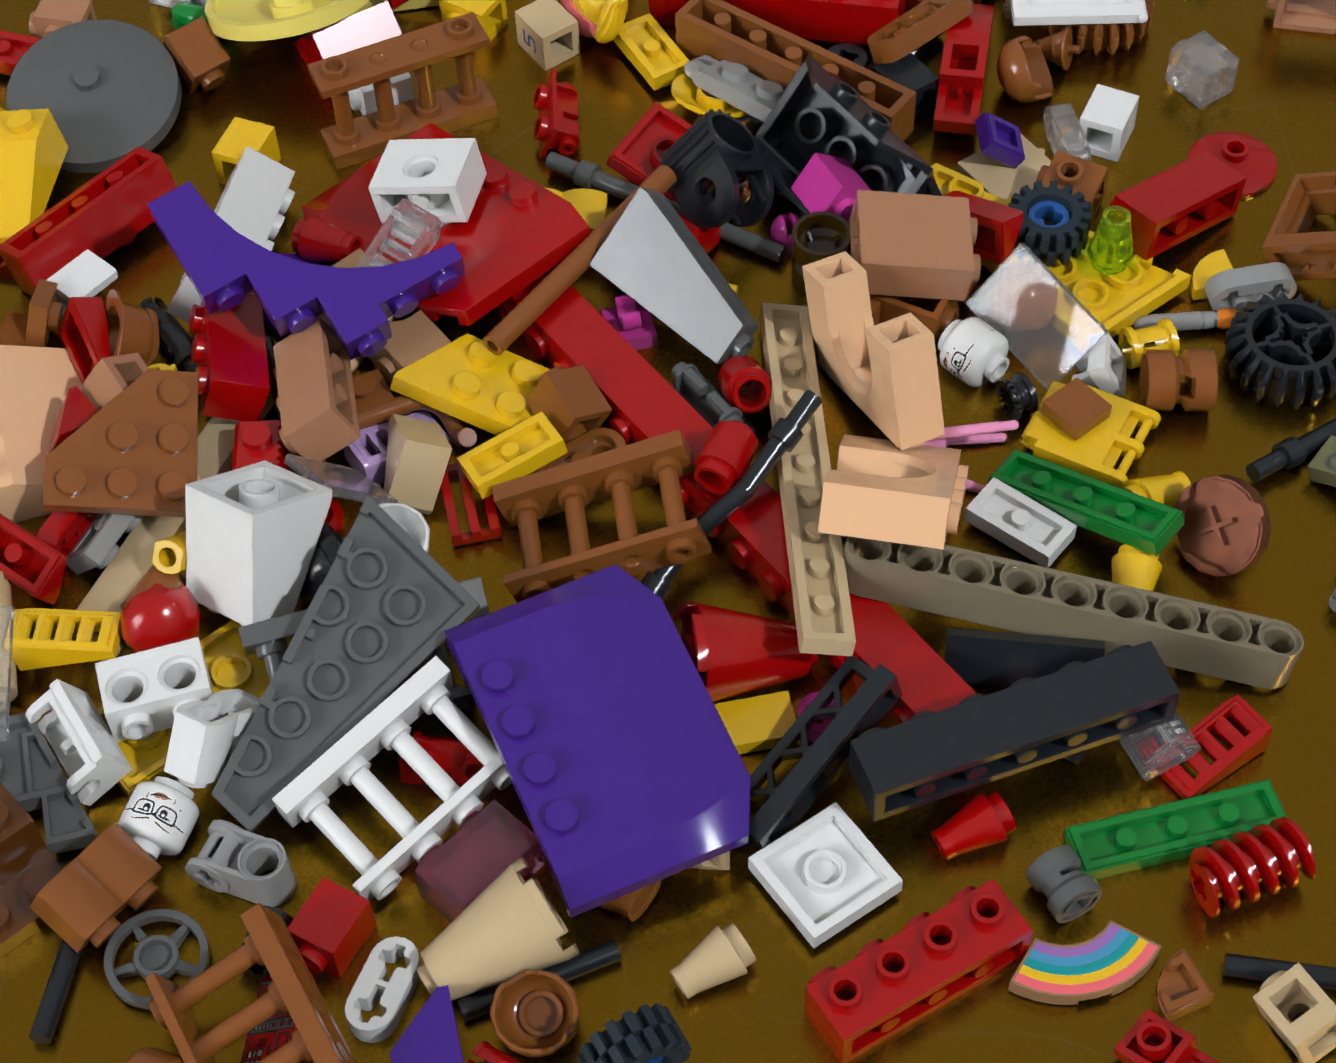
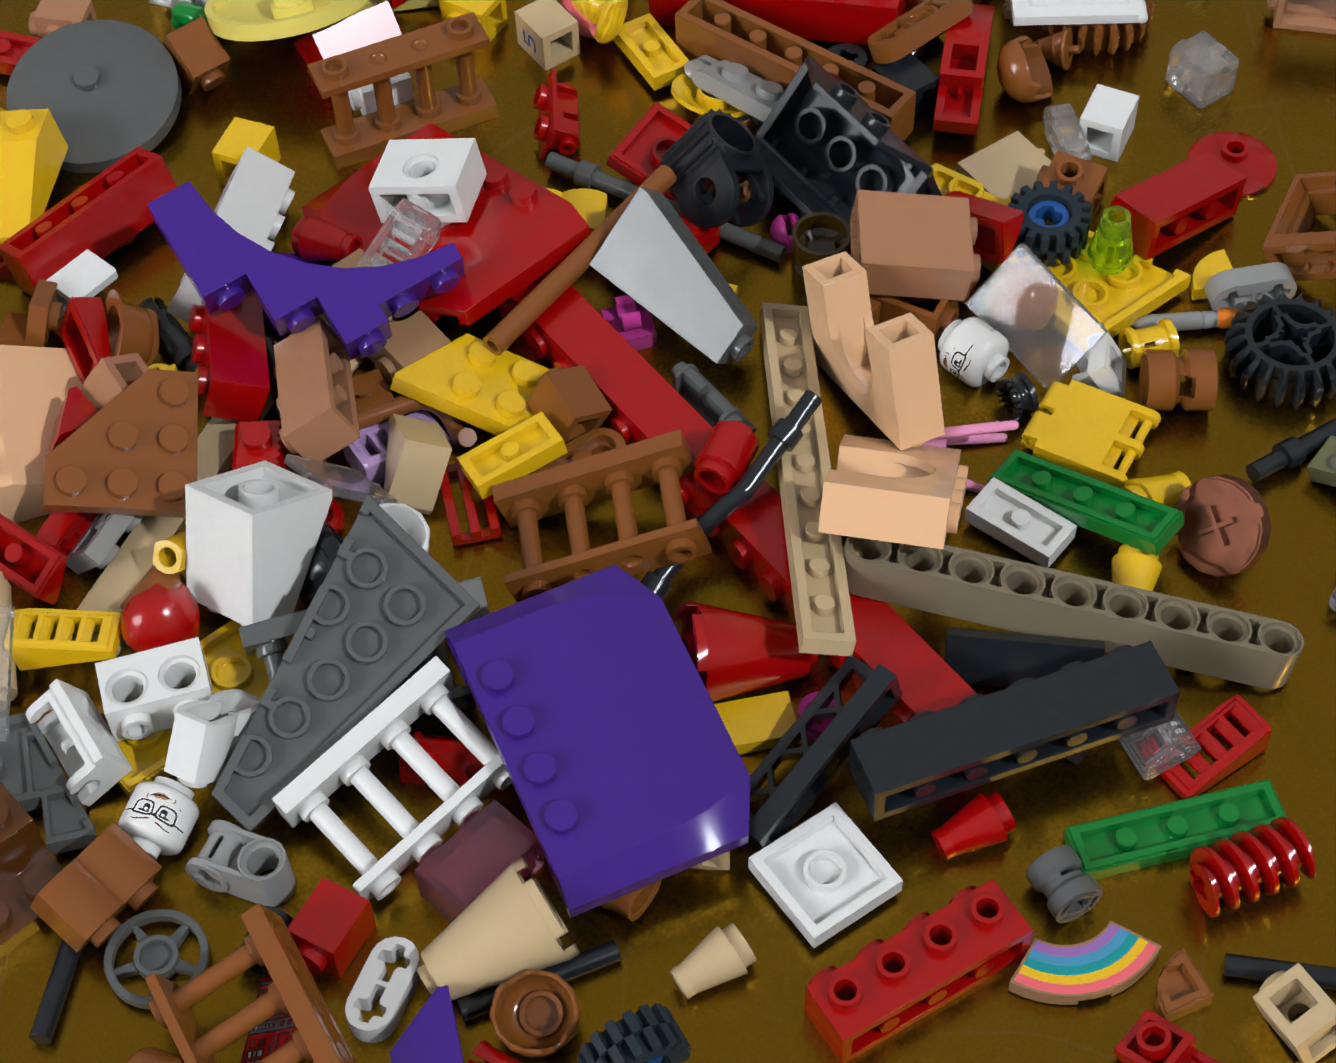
red brick [718,355,771,414] -> none
dark pink brick [791,152,871,225] -> none
dark purple tile [975,112,1025,169] -> none
dark orange tile [1041,378,1112,441] -> none

